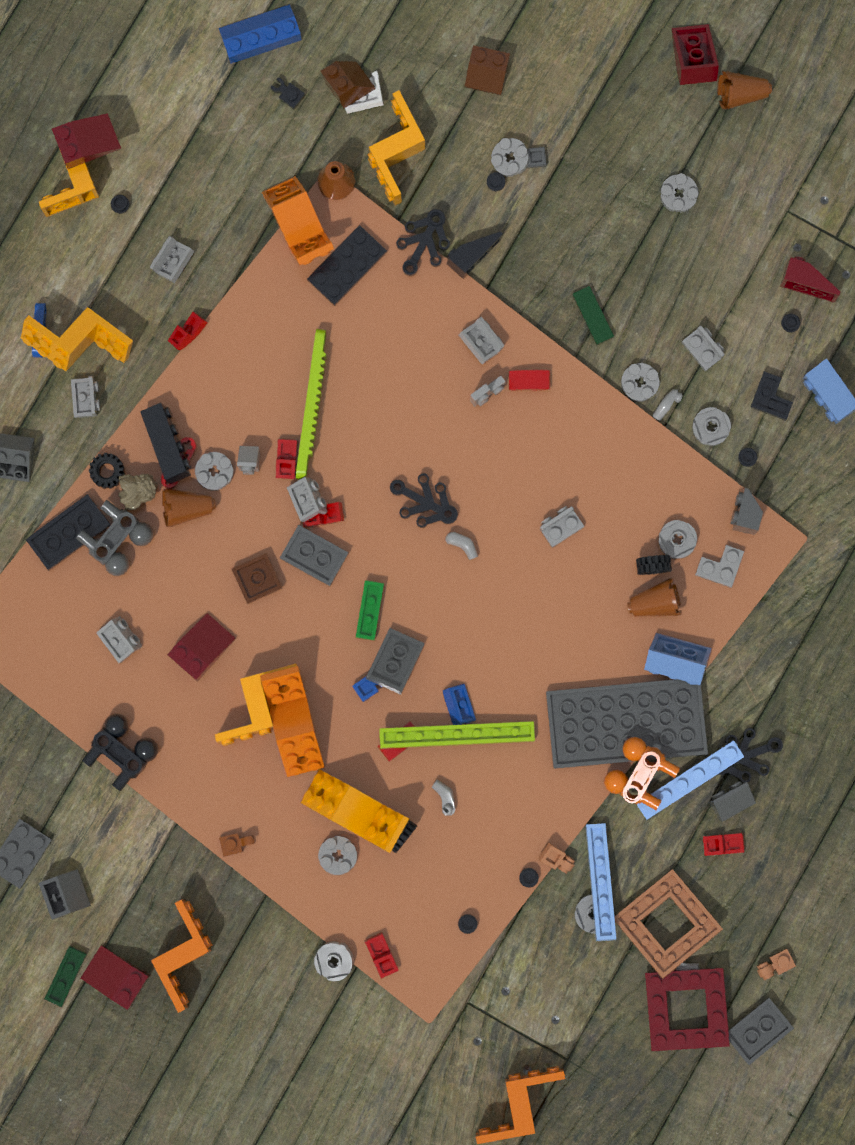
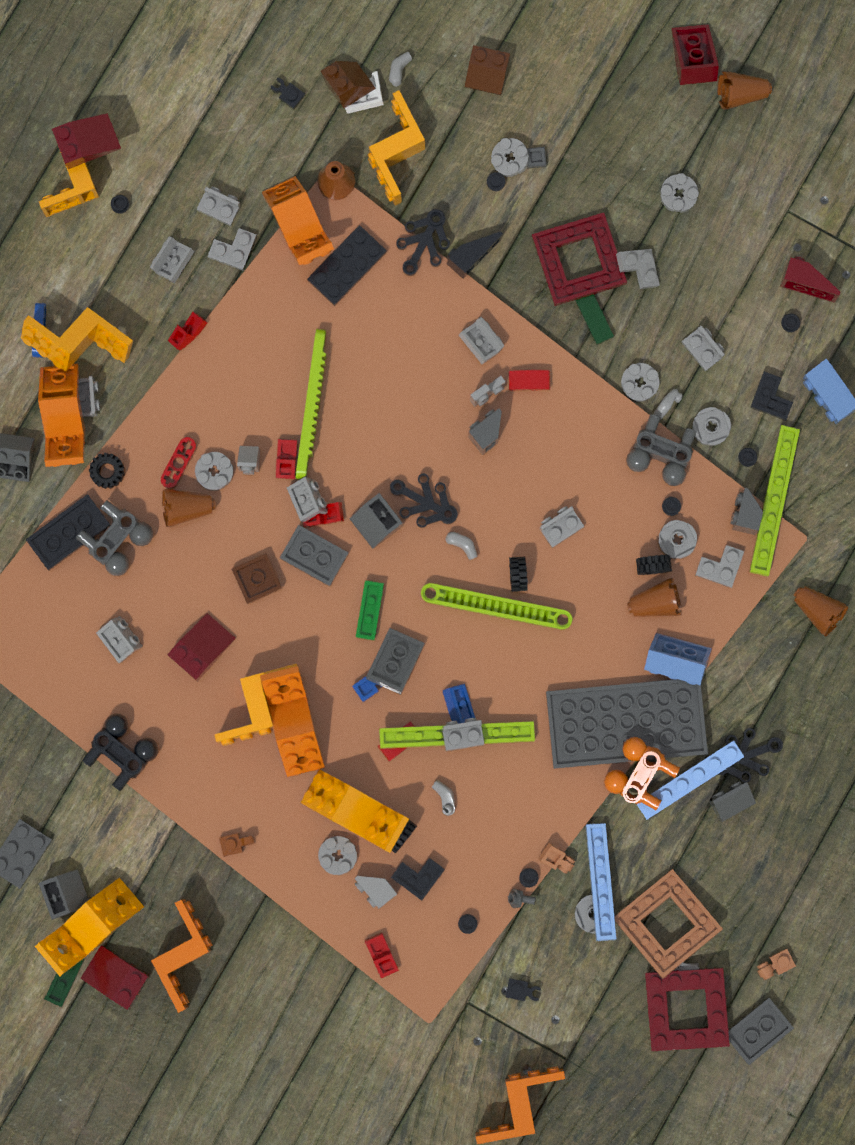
dark tan hair [118,474,157,510] -> none
black brick [140,403,191,484] -> none
blue slope [219,5,302,64] -> none
light grey plate [314,941,354,981] -> none
red slope [703,833,745,856] -> none
none -> light orange bracket [35,877,144,976]
none -> orange bracket [38,364,85,467]
none -> light grey bracket [197,186,241,226]
none -> light grey plate [208,228,257,271]
none -> dark grey slope [349,493,403,549]
none -> light grey slope [355,876,397,909]
none -> light grey arm [389,52,412,87]
none -> black plate [391,858,445,900]
none -> lime gear [421,583,572,630]
none -> light grey bracket [442,718,484,752]
none -> dark grey slope [468,408,502,455]
none -> black plate [505,978,541,1001]
none -> dark grey plate [508,889,536,908]
none -> black tyre [509,556,528,592]
none -> dark red plate [532,212,627,306]
none -> light grey plate [616,249,659,289]
none -> dark grey piece [626,414,696,486]
none -> black plate [662,497,681,516]
none -> lime plate [749,425,800,577]
none -> dark orange cone [794,586,849,637]

